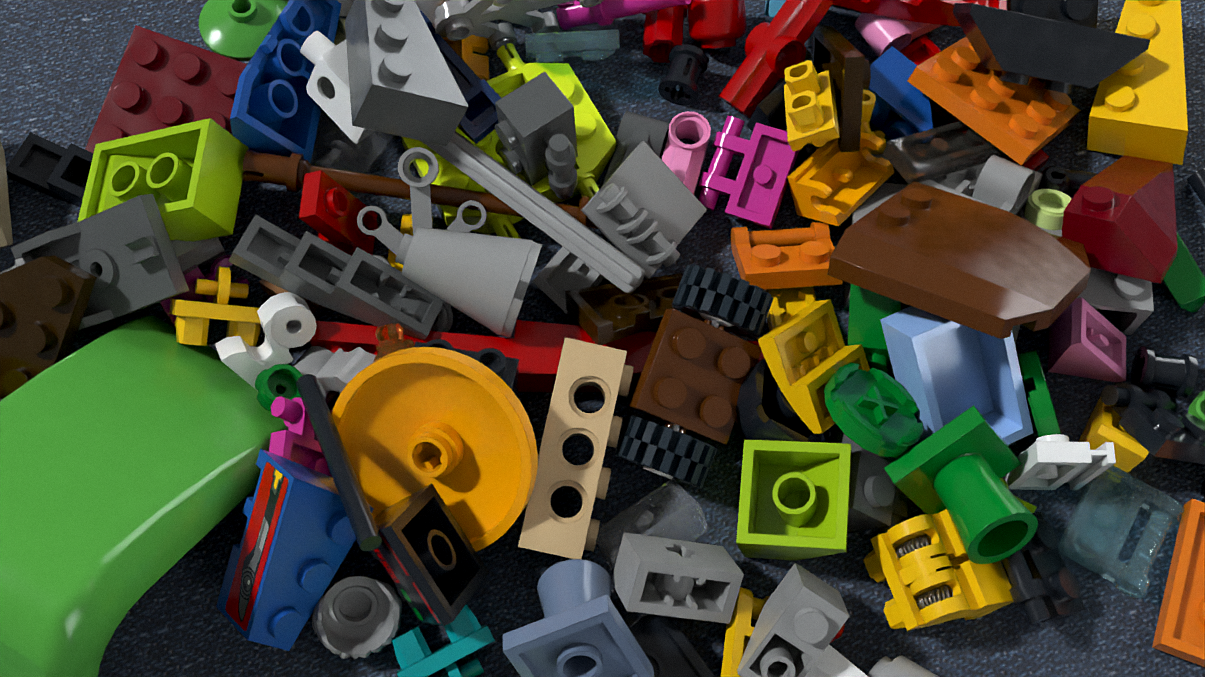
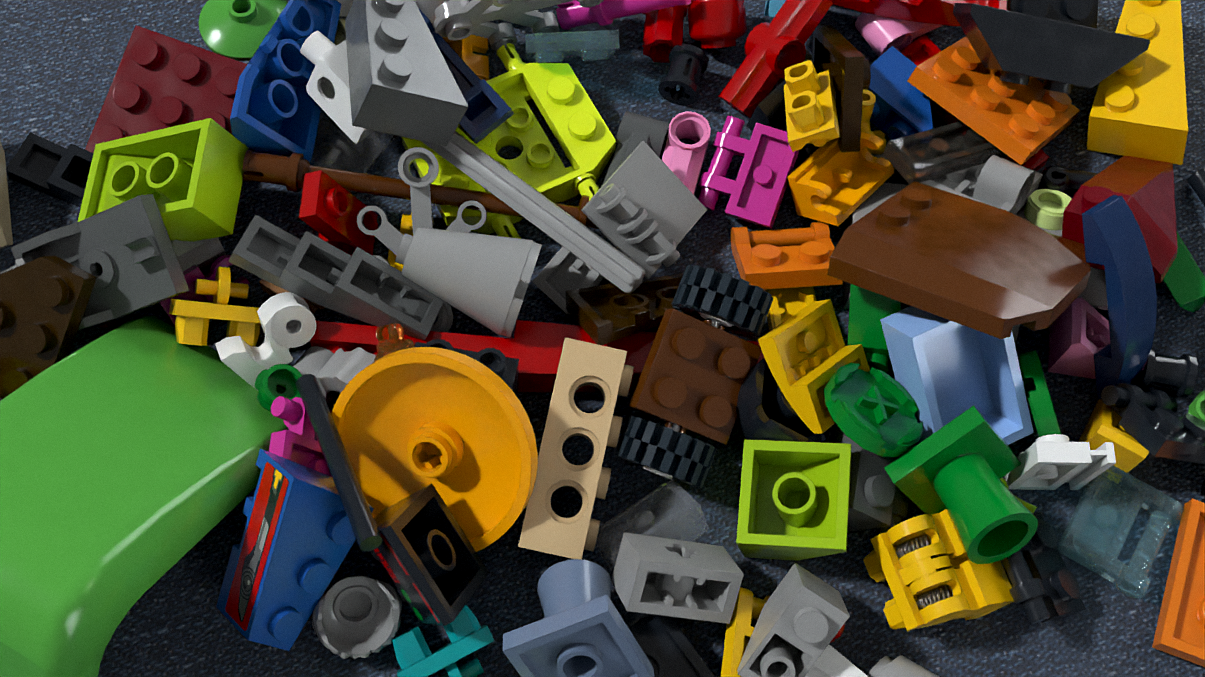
dark grey brick [495,72,578,199] -> none
none -> dark blue slope [1082,195,1157,400]

